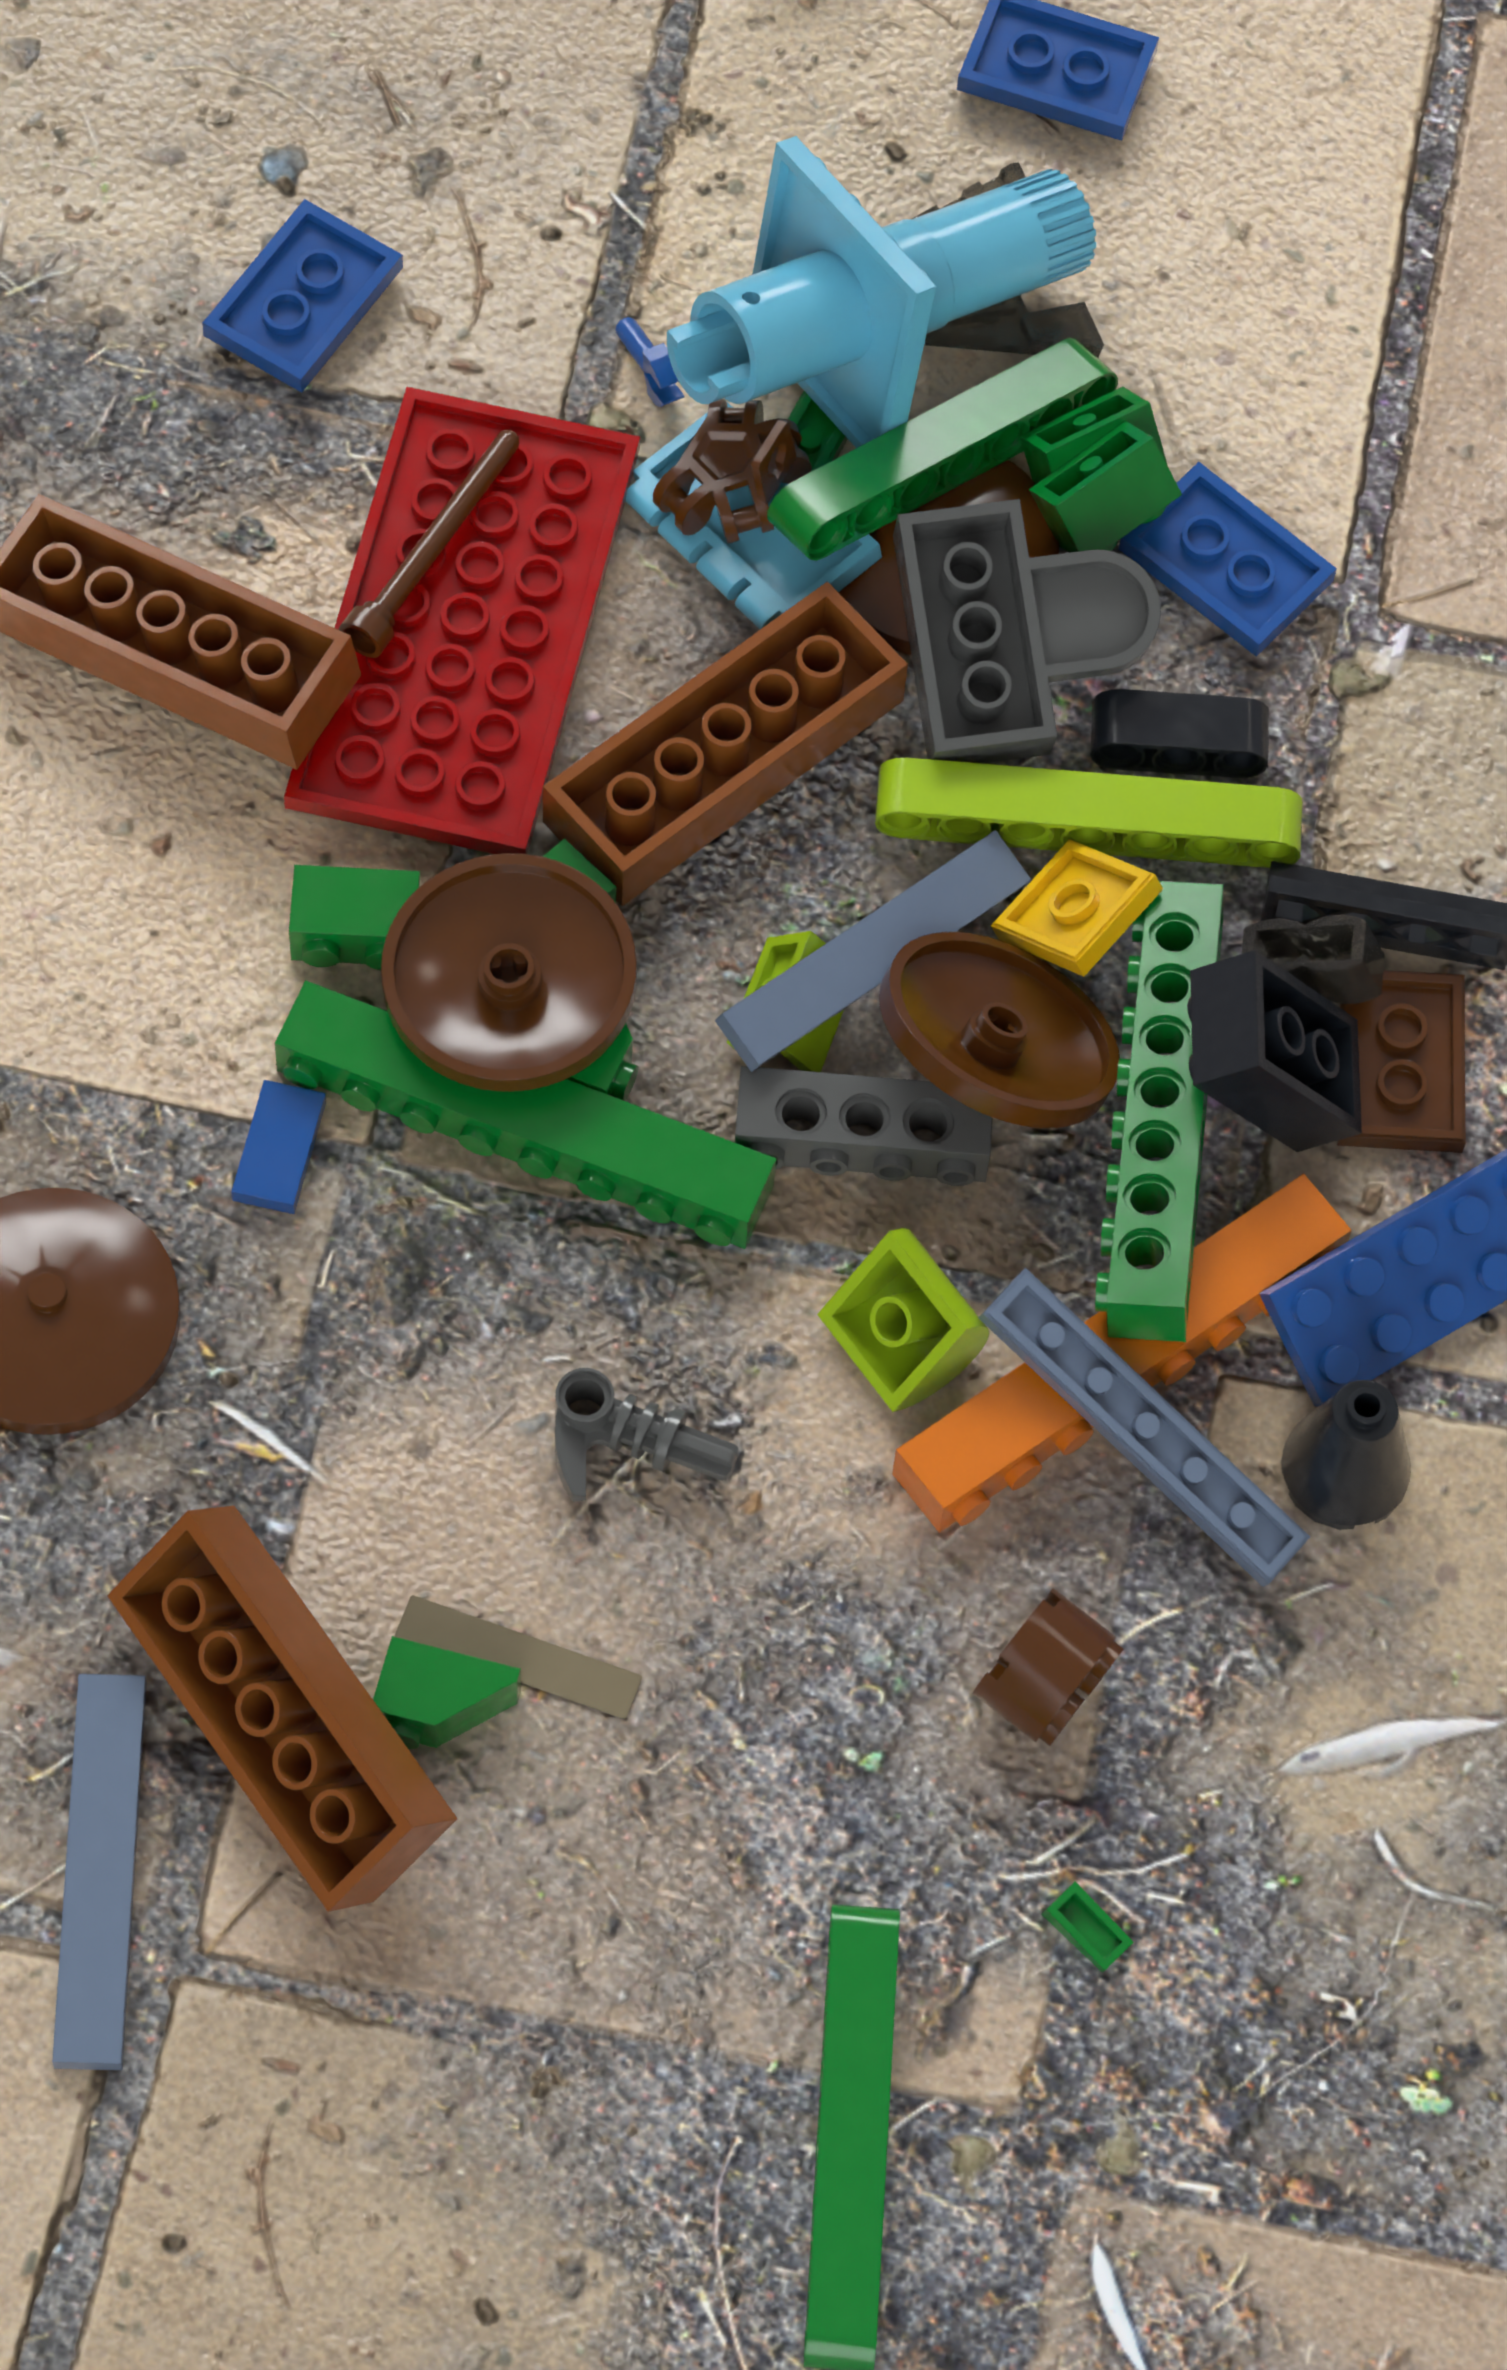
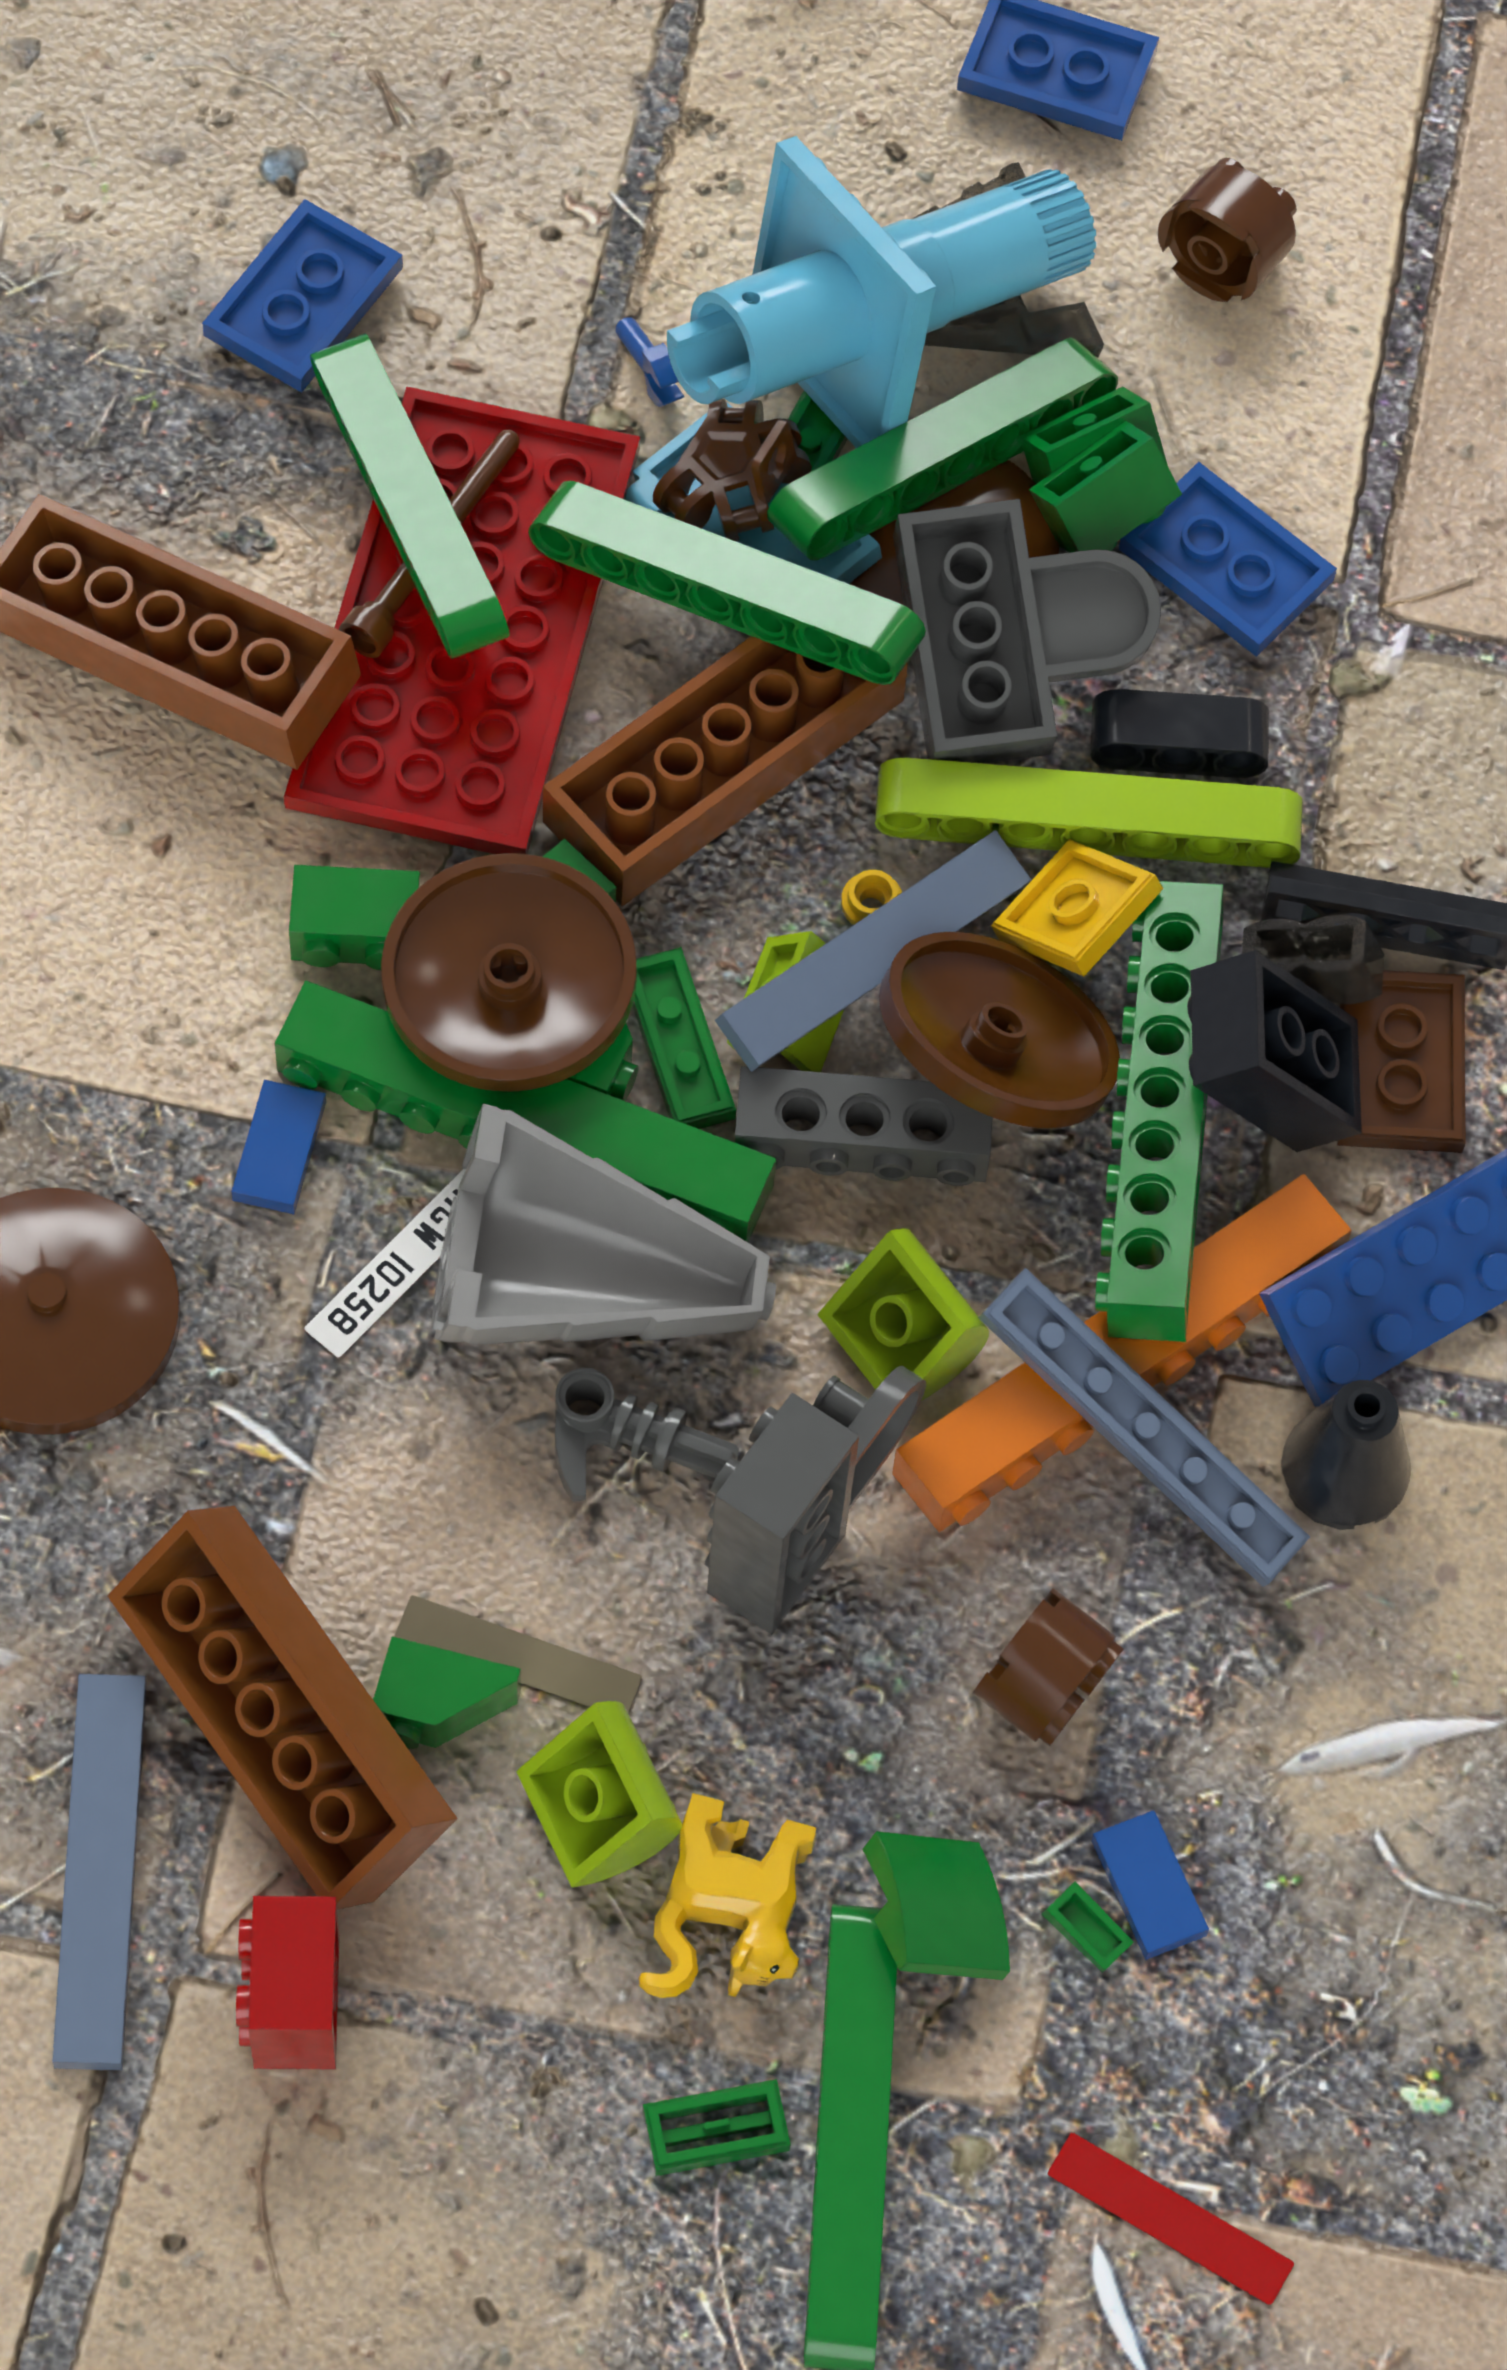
none -> red brick [236,1896,340,2069]
none -> white sticker [304,1169,466,1358]
none -> beam [310,333,510,659]
none -> light grey cone [432,1104,776,1345]
none -> lime brick [516,1701,682,1888]
none -> beam [528,480,926,685]
none -> green tile [632,947,736,1129]
none -> yellow animal [638,1793,816,1998]
none -> green tile [642,2079,791,2177]
none -> dark grey brick [705,1366,926,1635]
none -> yellow plate [841,870,902,925]
none -> green slope [862,1831,1010,1980]
none -> red sticker [1047,2133,1294,2305]
none -> blue tile [1091,1810,1209,1960]
none -> reddish brown brick [1158,158,1297,302]

